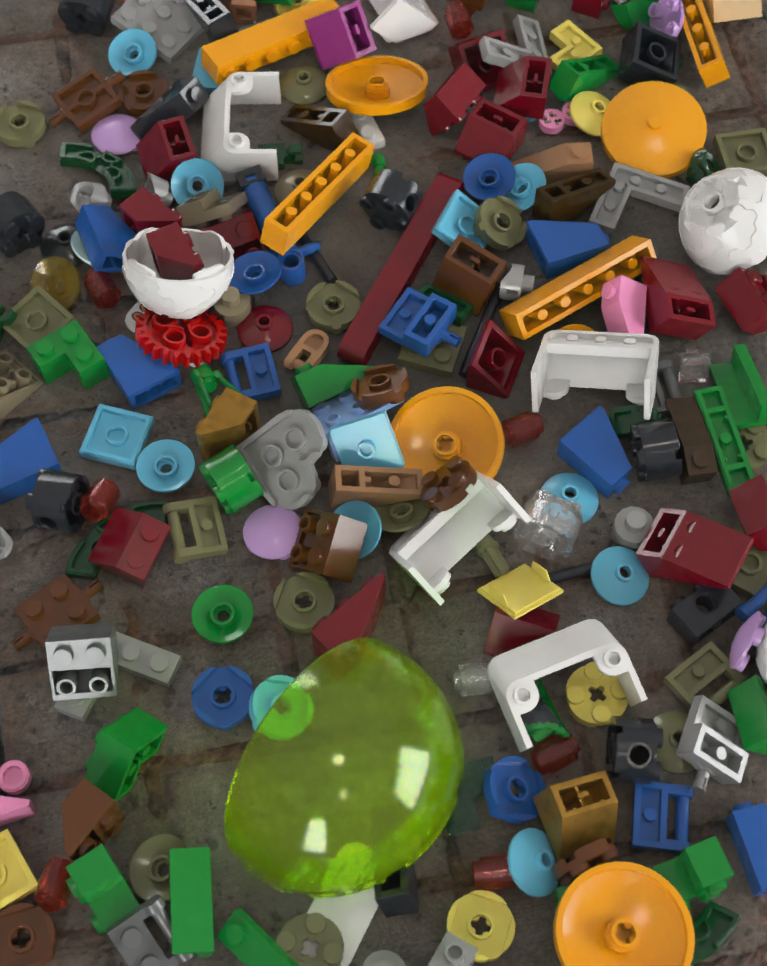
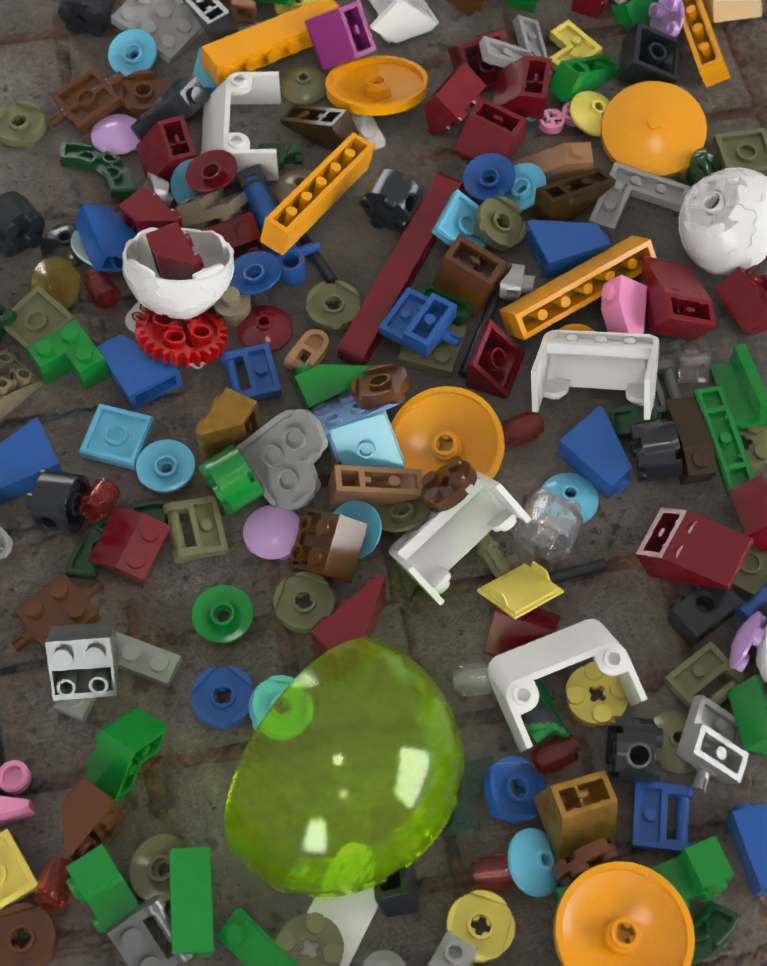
light grey piece [70,182,112,212] -> none
green plant [190,364,242,416] -> none
green animal [370,152,386,177] -> none
clear red brick [444,1,474,39] -> none
medium azure dish [590,546,650,606] -> none
light grey piece [611,506,654,549] -> none
none -> dark red dish [185,150,237,194]

